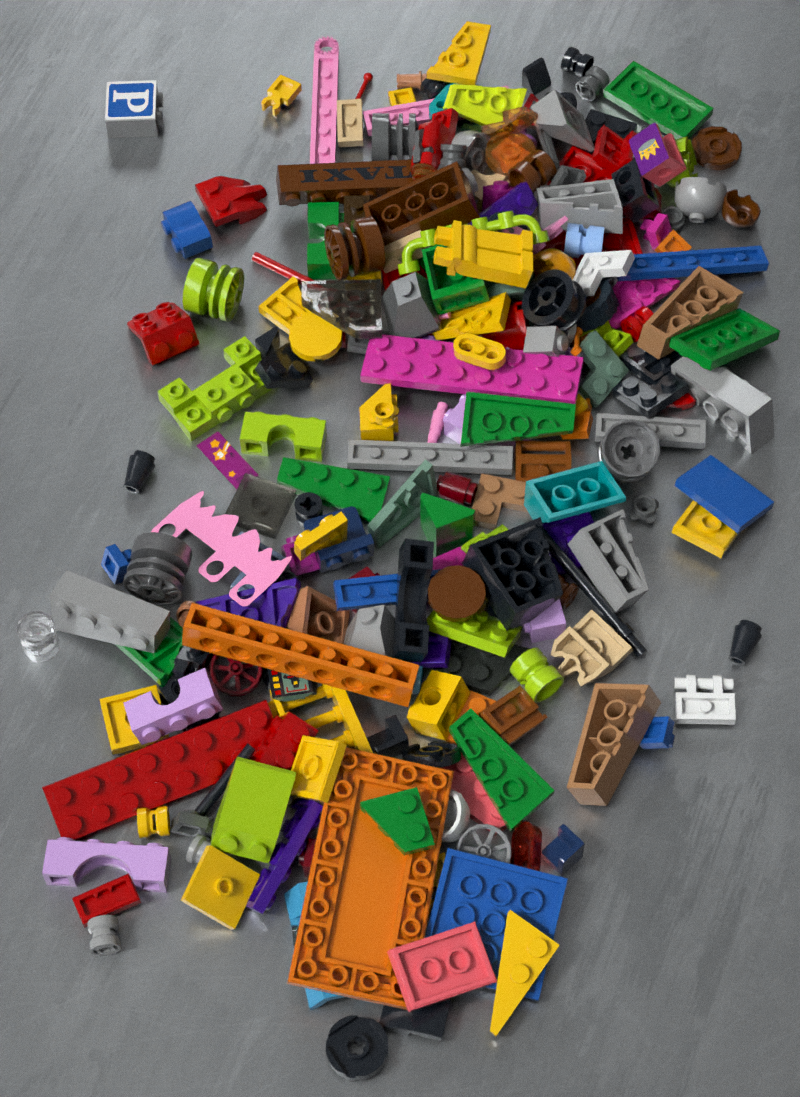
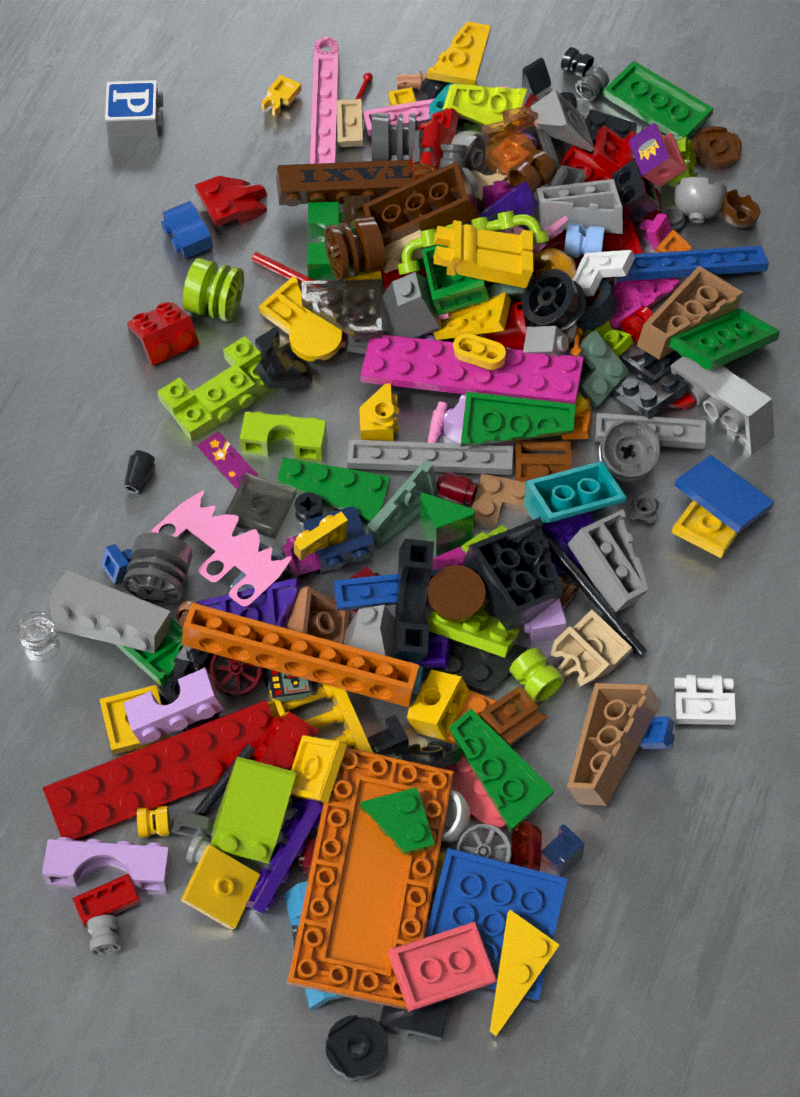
black cone [729,620,762,665] -> none

